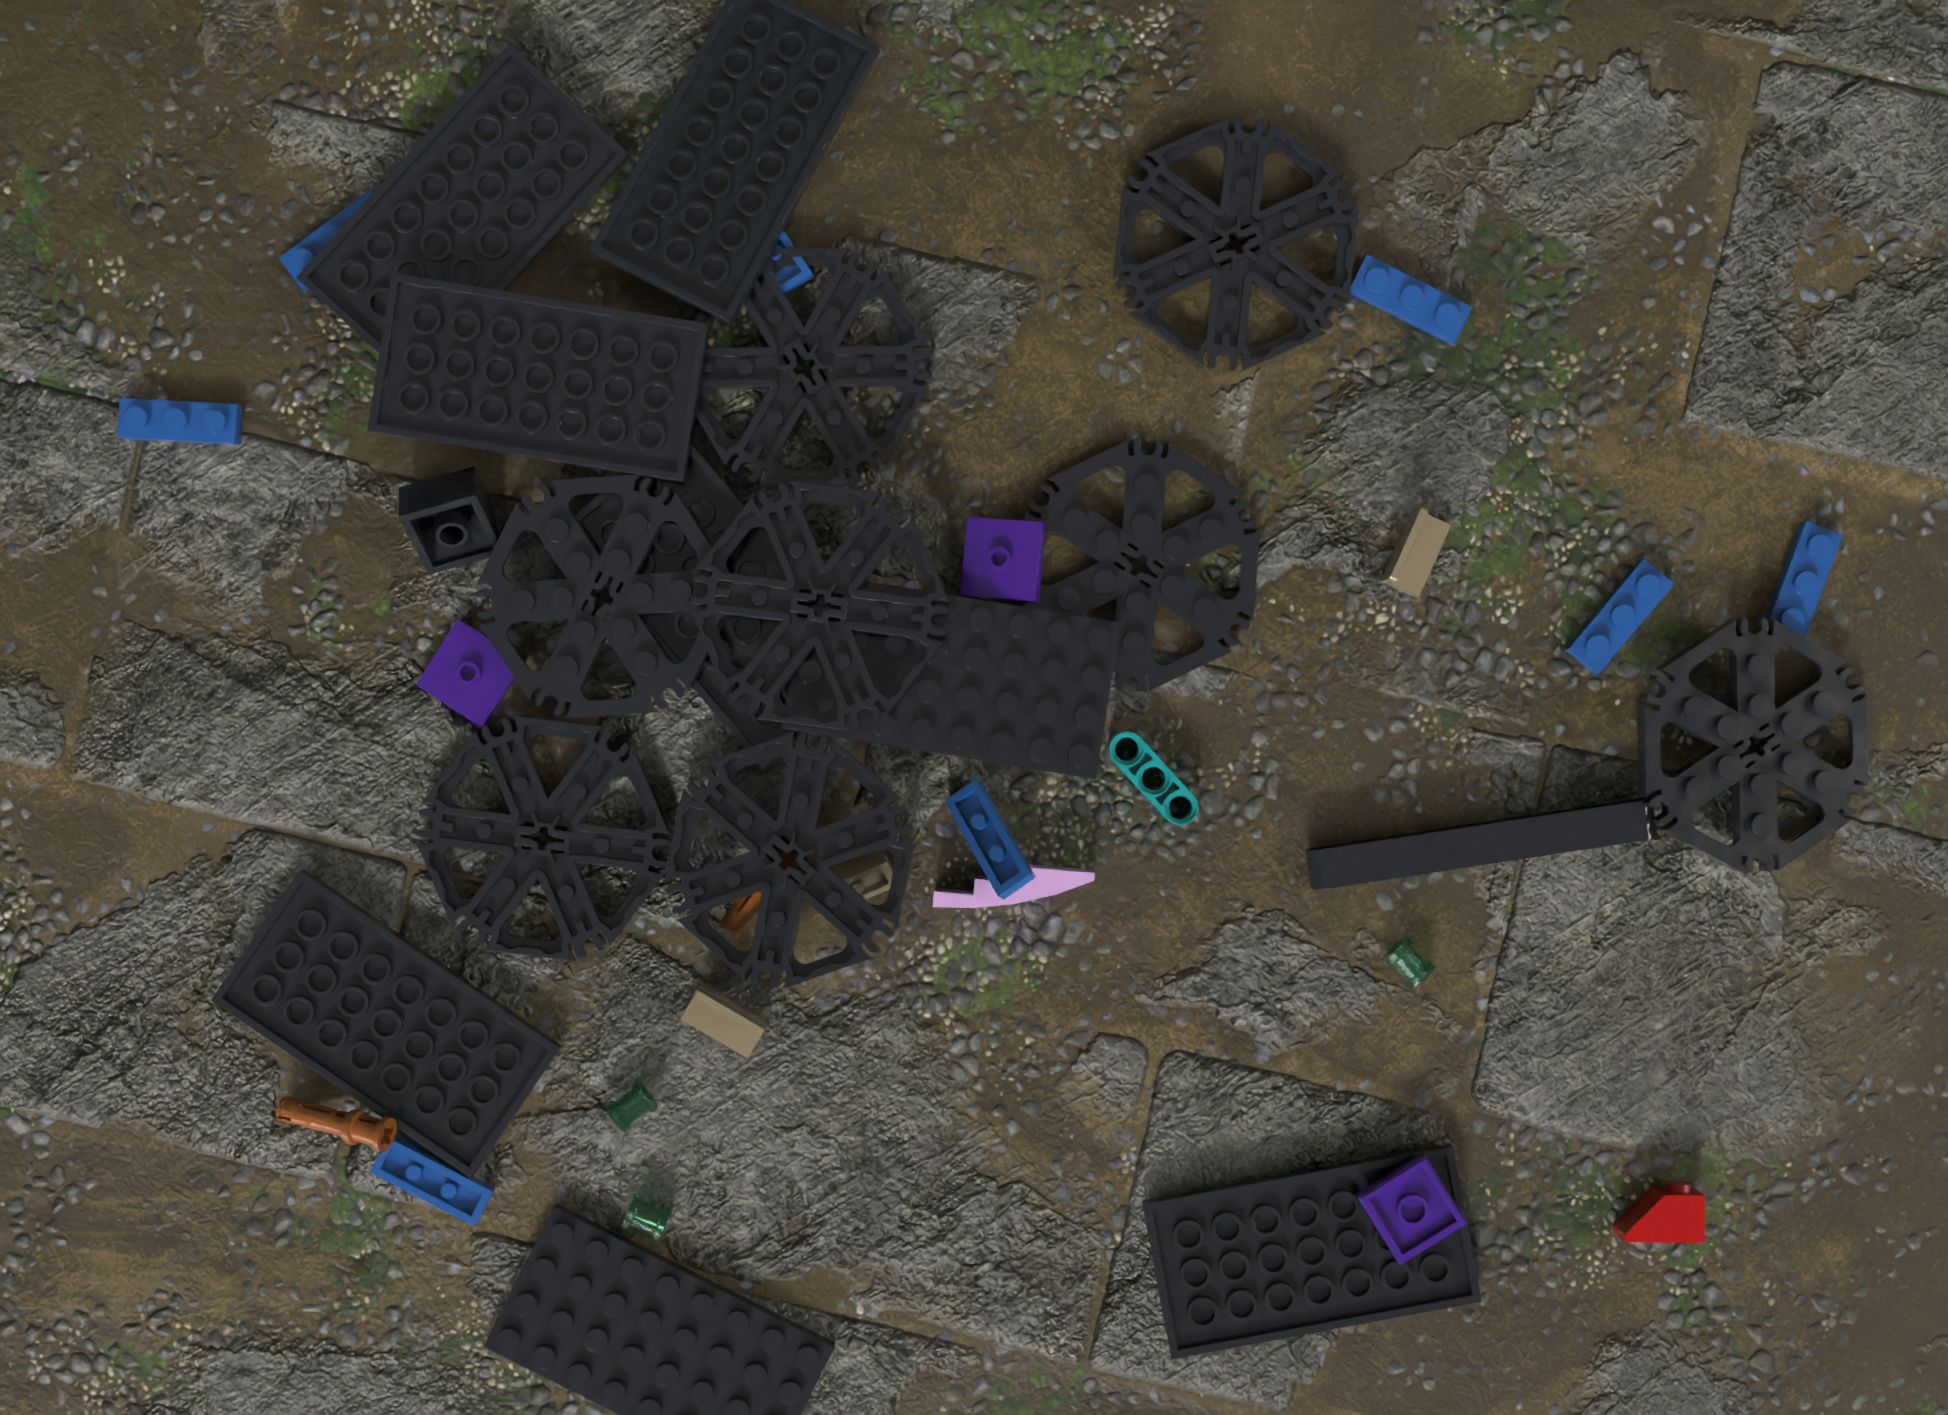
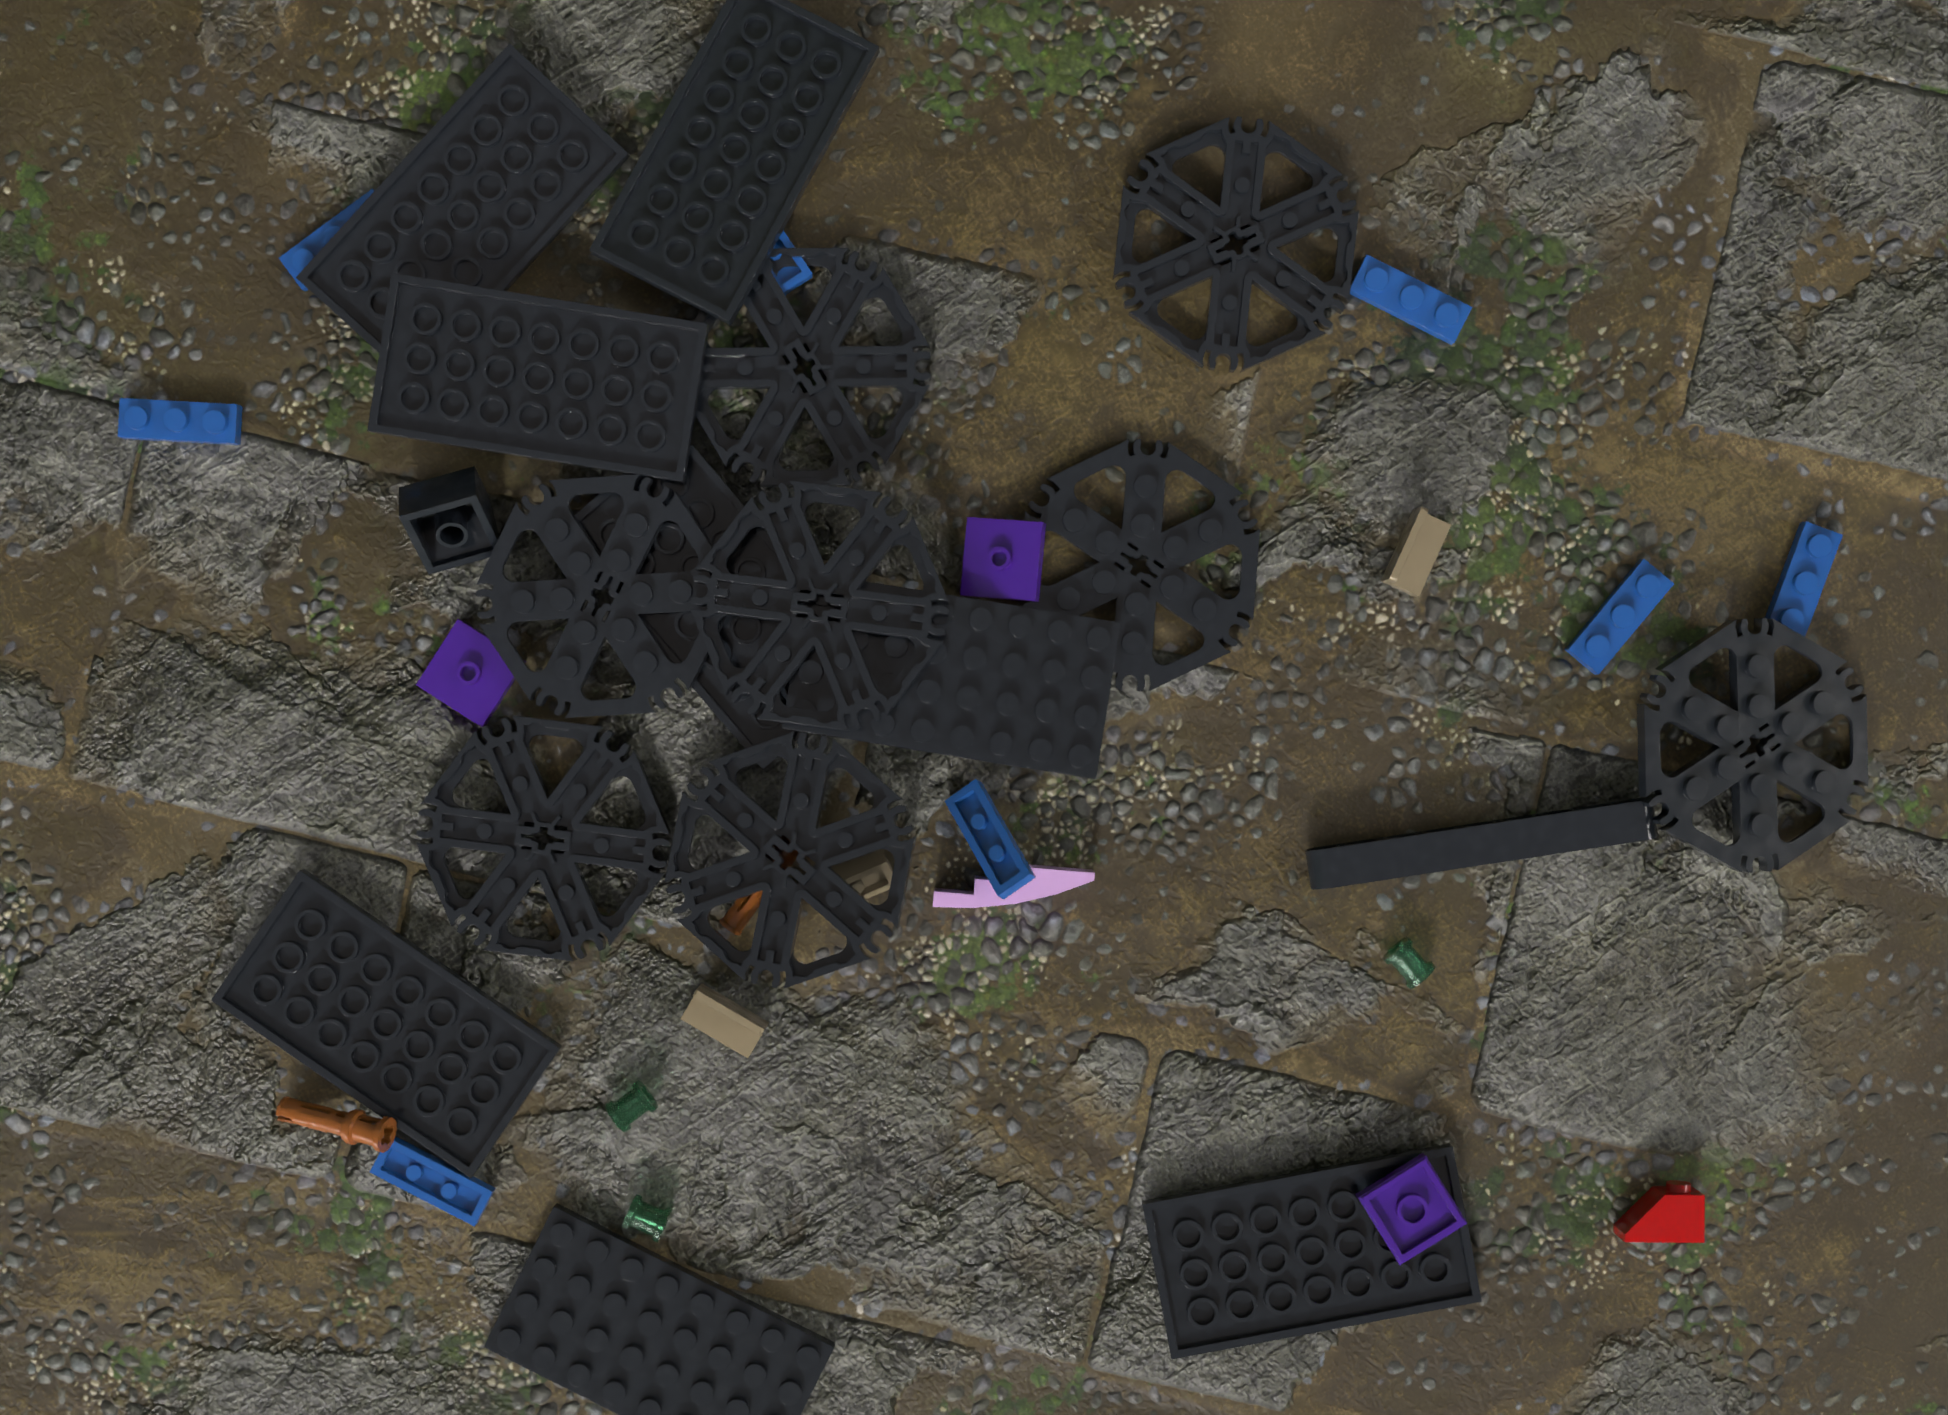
teal beam [1107,731,1199,826] -> none

